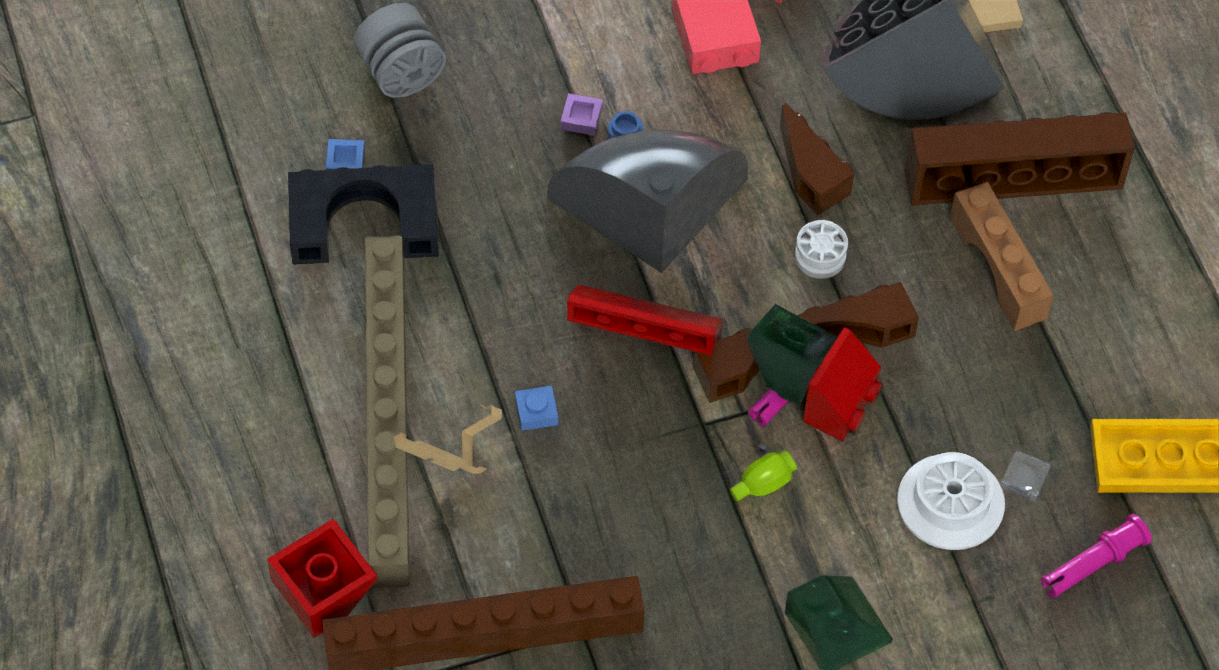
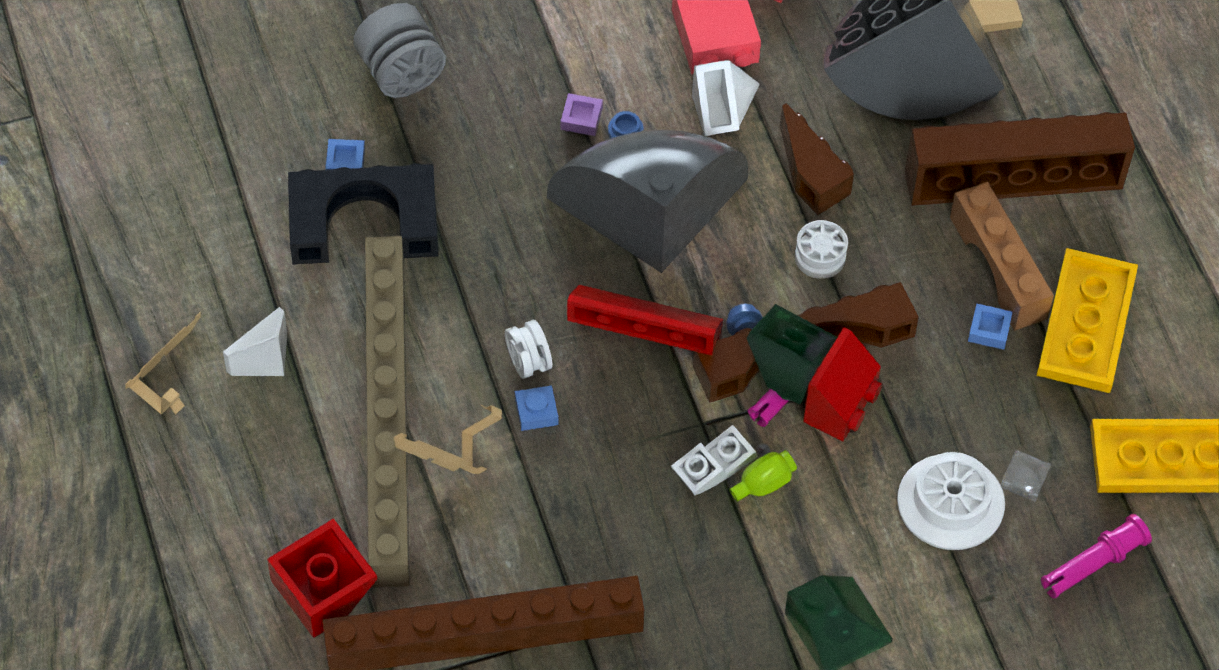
none -> tan piece [125,312,201,415]
none -> white slope [223,307,287,376]
none -> white wheel [505,319,552,379]
none -> white slope [671,425,758,496]
none -> white slope [692,60,760,136]
none -> medium blue plate [726,304,764,335]
none -> medium blue plate [968,303,1013,350]
none -> yellow plate [1036,248,1138,393]

